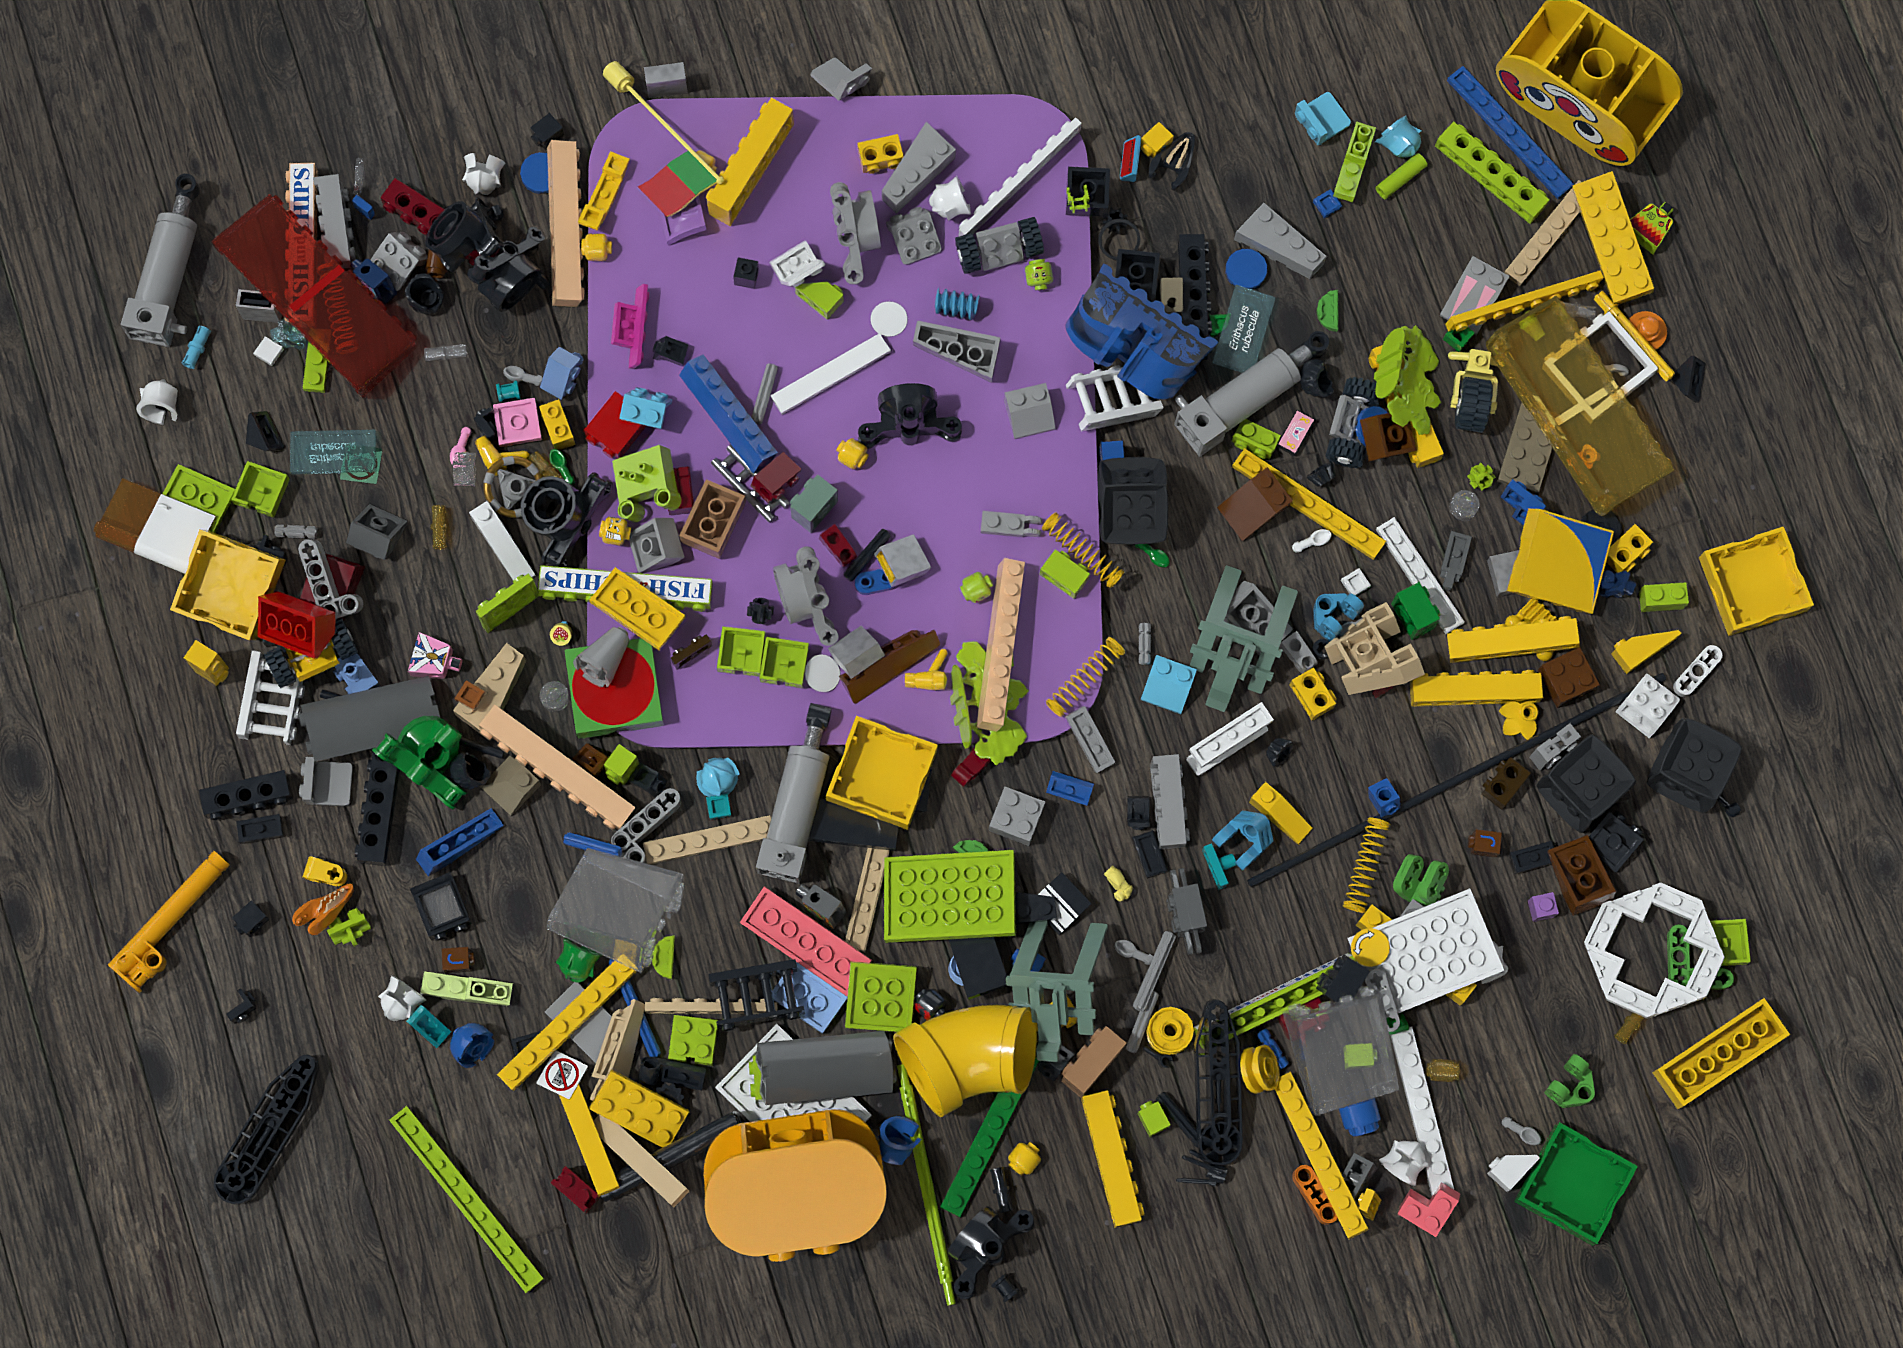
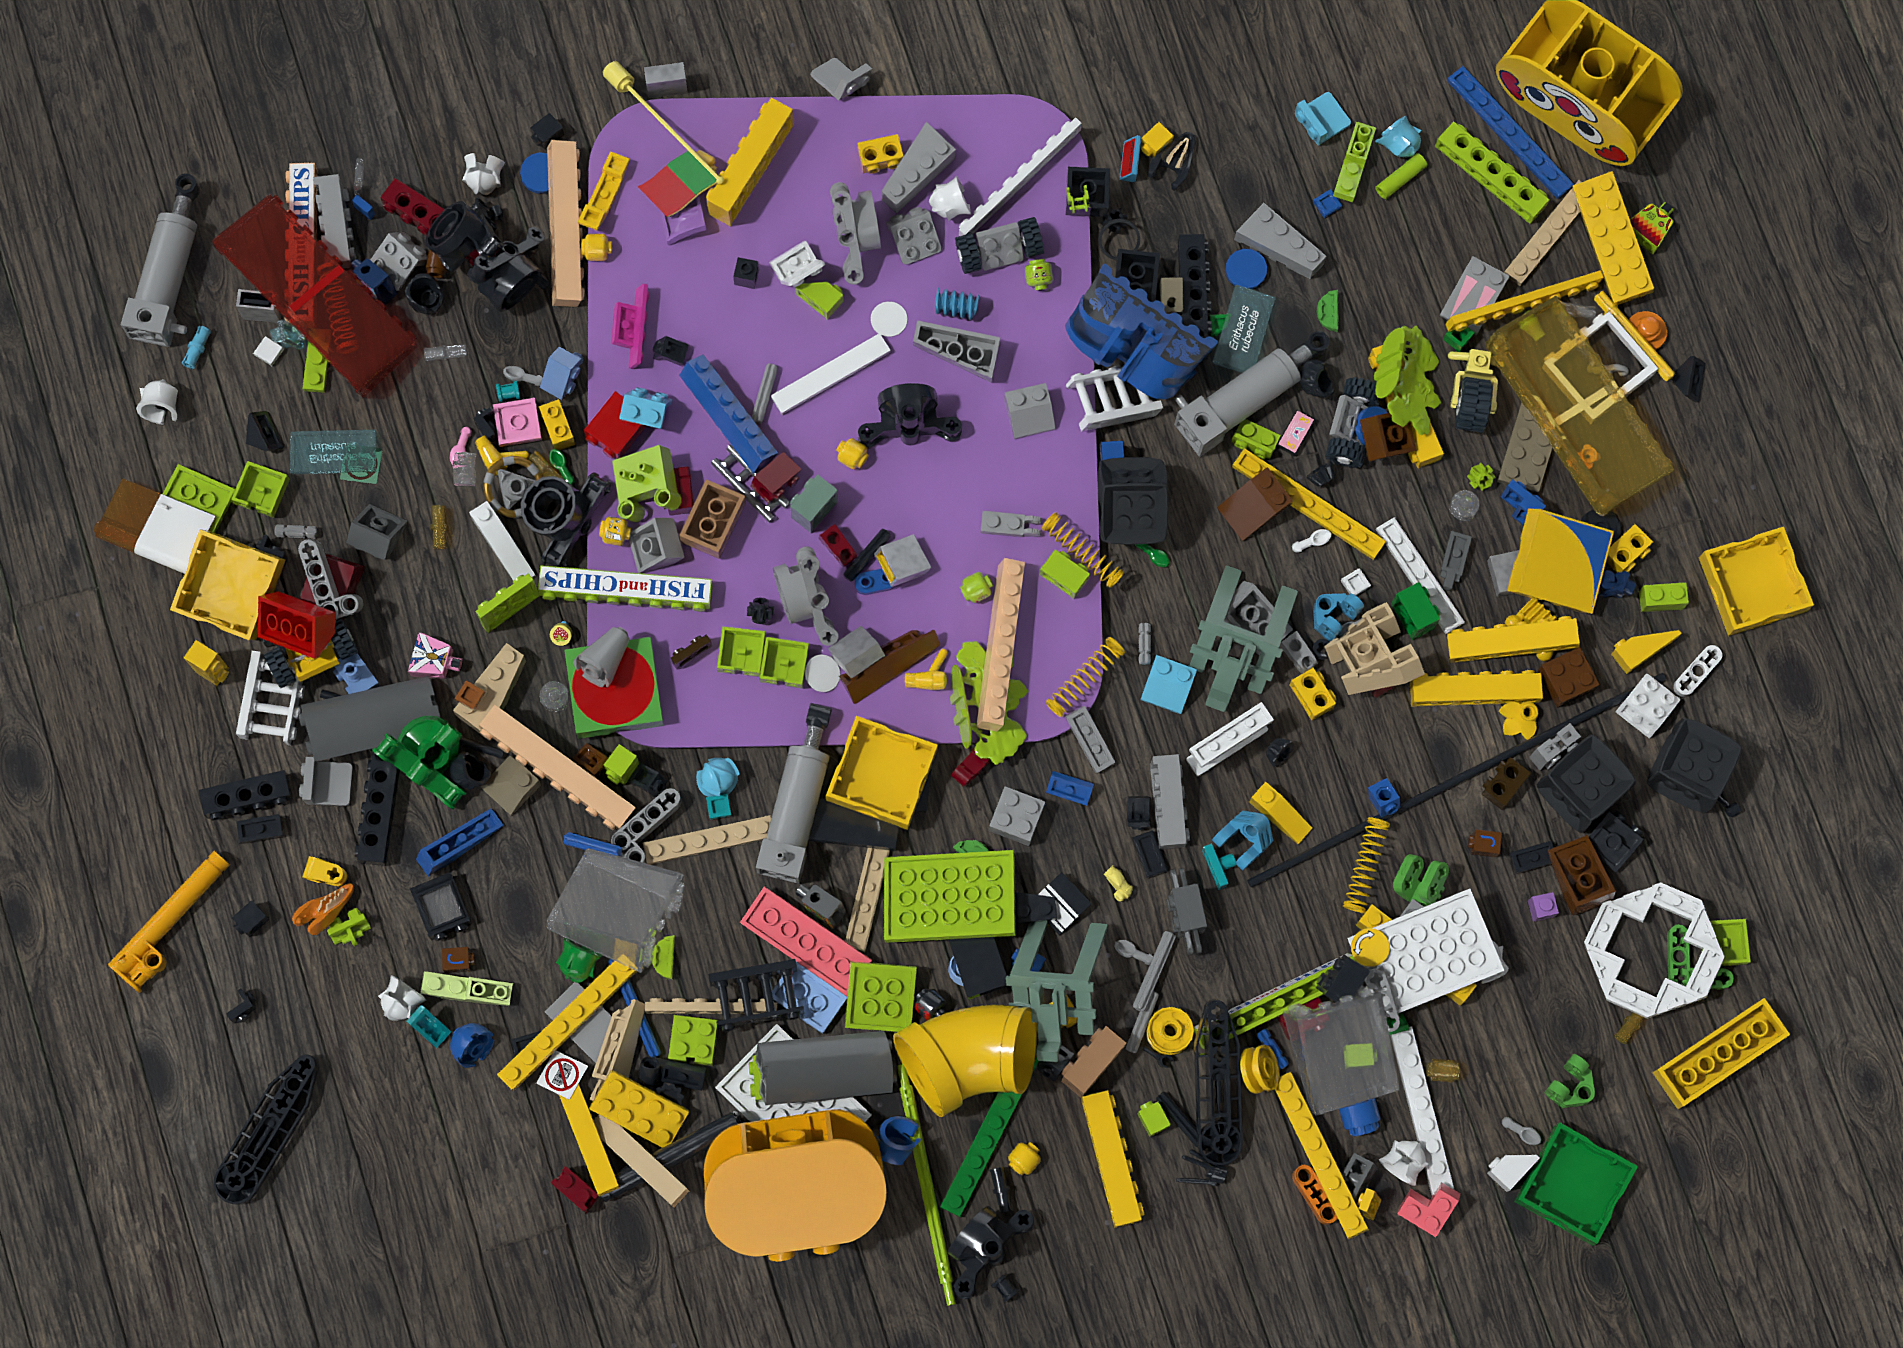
lime plate [389,1106,544,1294] -> none
yellow plate [589,567,685,651] -> none

